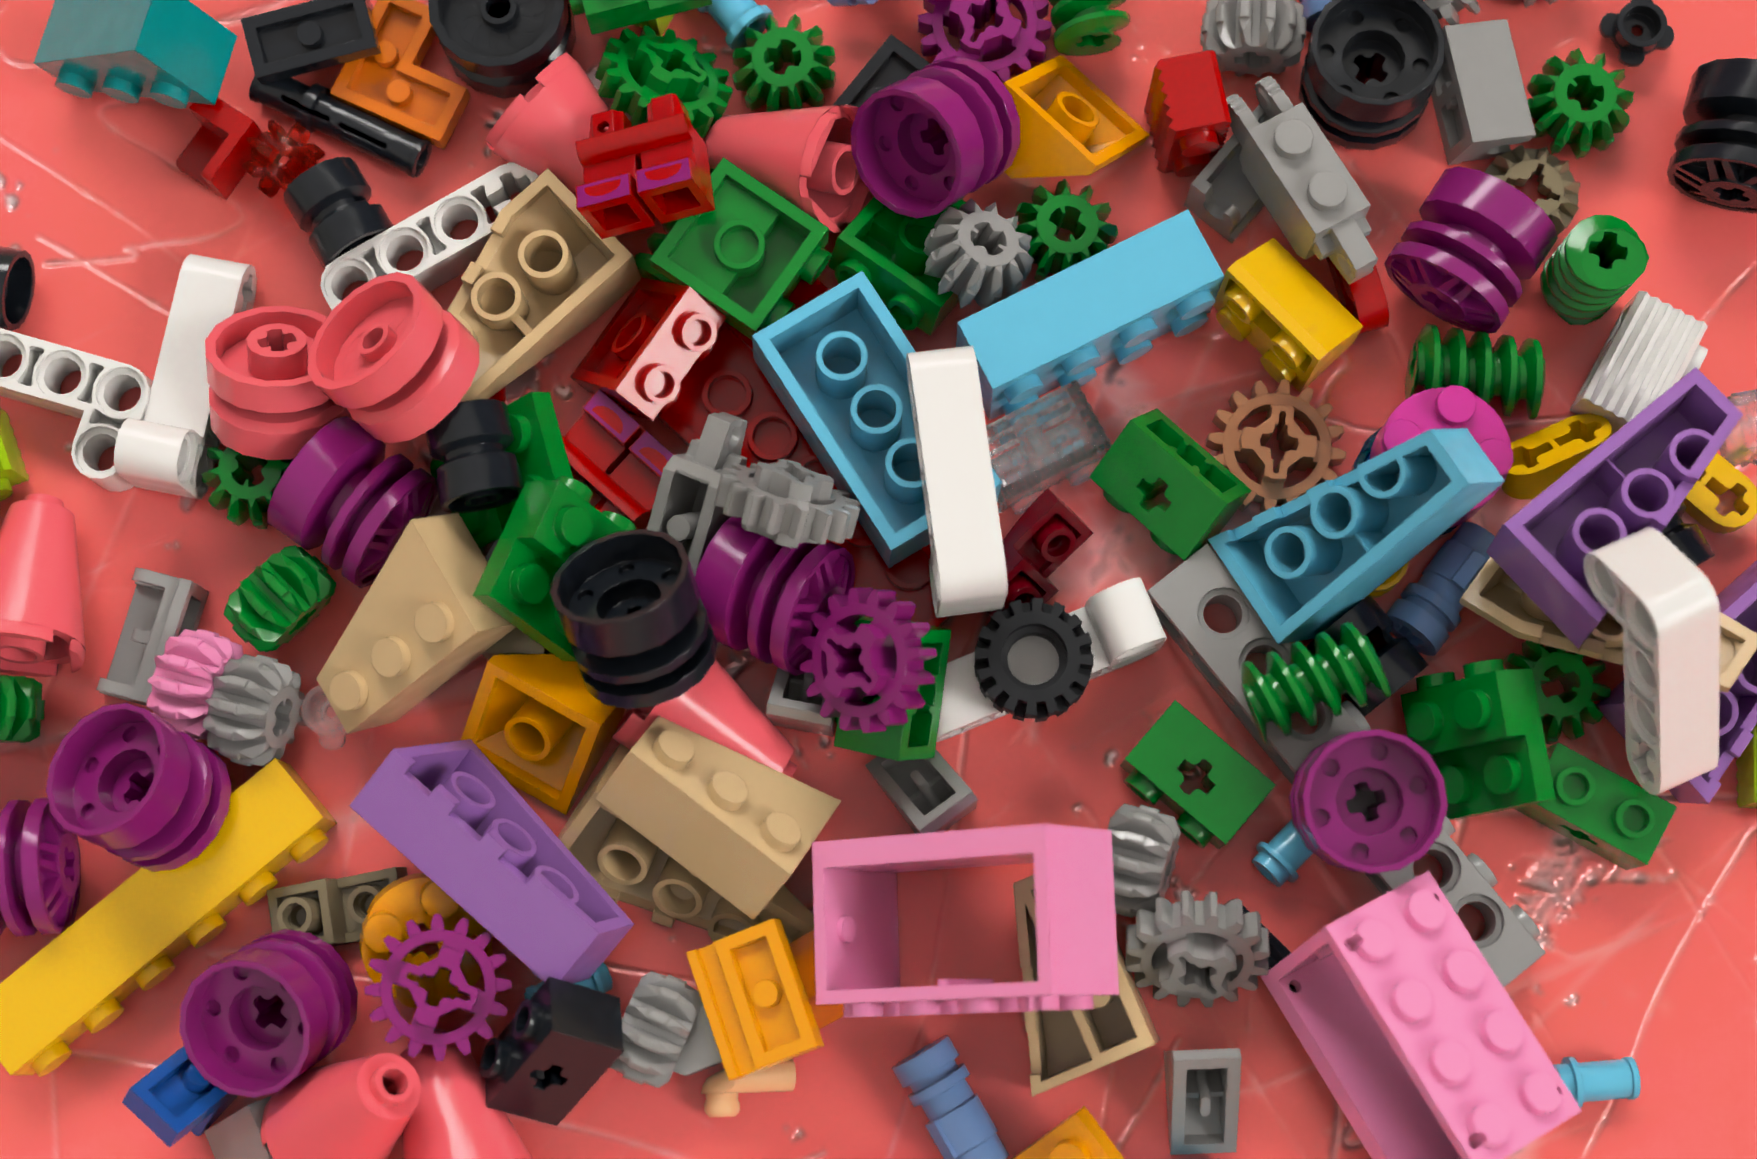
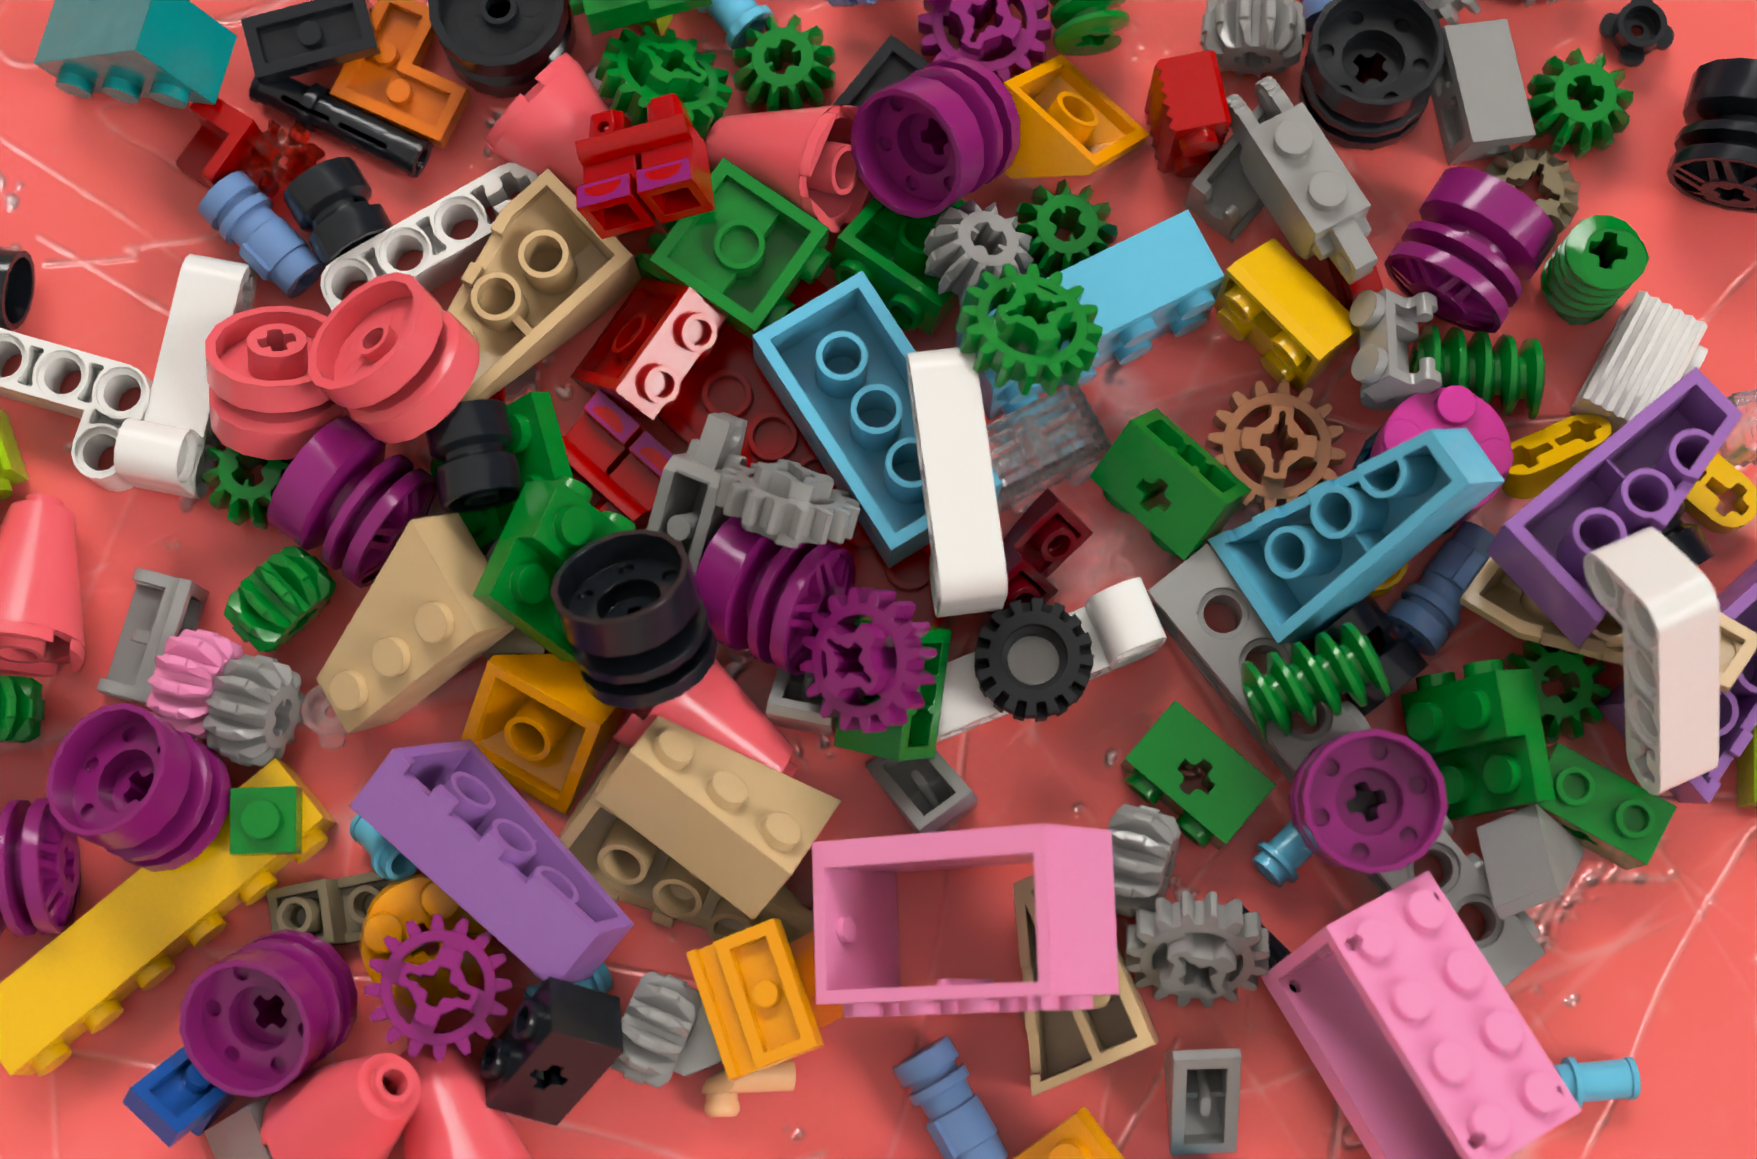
none -> medium blue axle [198,171,324,298]
none -> green plate [230,786,302,856]
none -> medium azure pin [350,814,418,881]
none -> green gear [955,263,1103,396]
none -> light grey piece [1349,288,1442,410]
none -> light grey slope [1476,803,1584,920]

